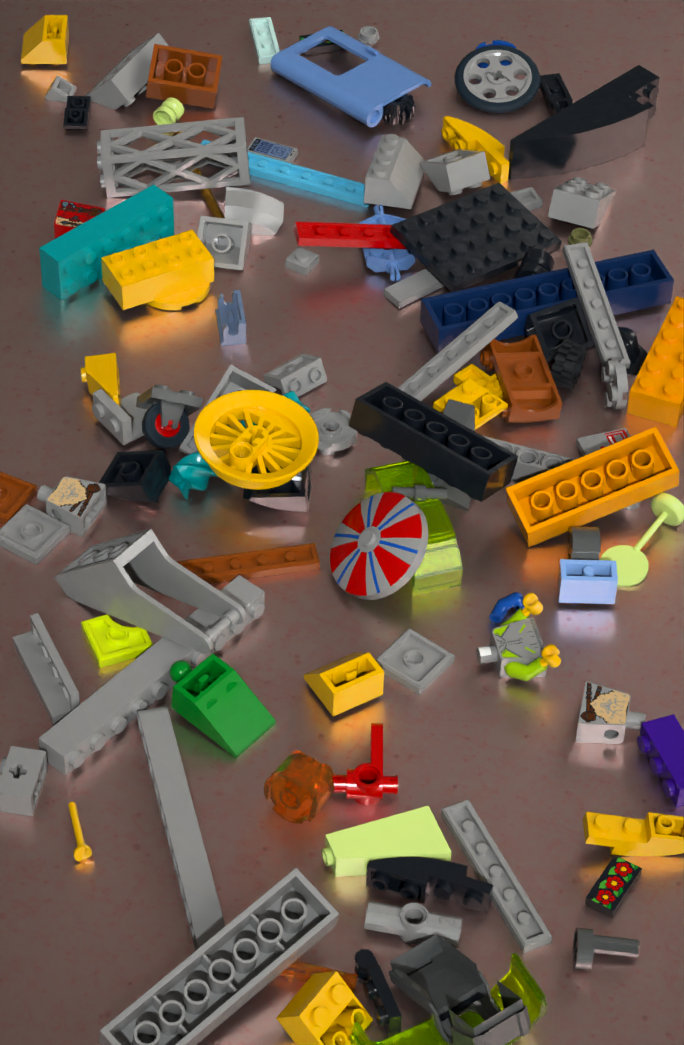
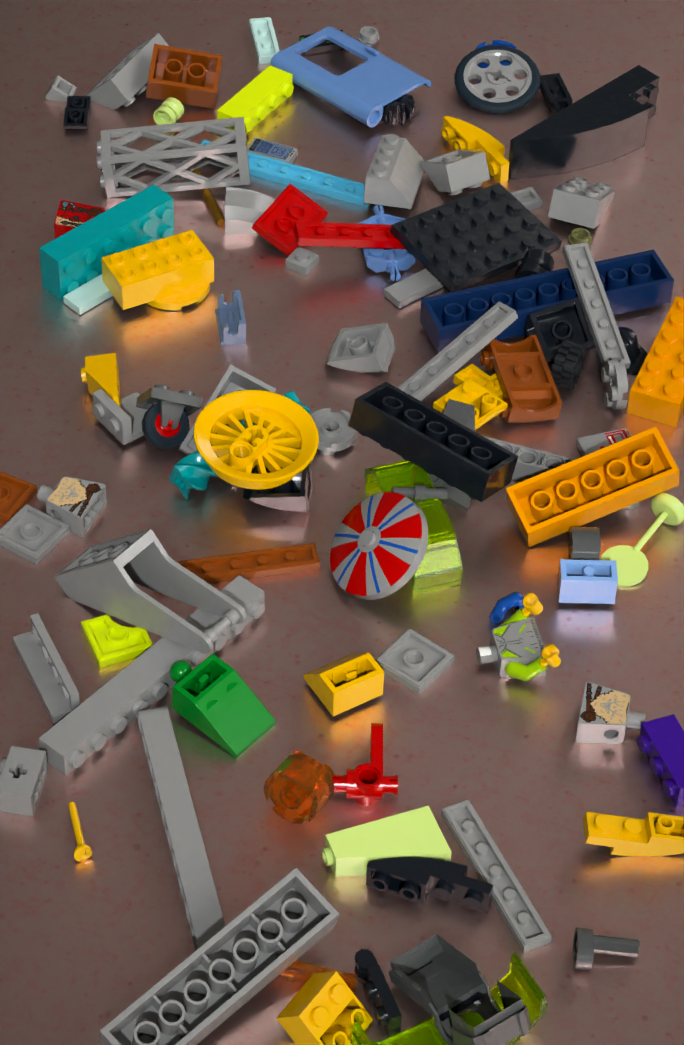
yellow slope [21,15,69,65] -> none
black slope [99,450,171,503] -> none
light grey slope [198,216,253,271] -> none
light grey bracket [263,353,327,397] -> none
light grey piece [364,901,463,946] -> none
tile [585,855,642,917] -> none
none -> light aqua tile [63,274,113,315]
none -> neon yellow brick [217,65,294,133]
none -> red tile [252,183,328,256]
none -> light grey slope [325,322,395,373]

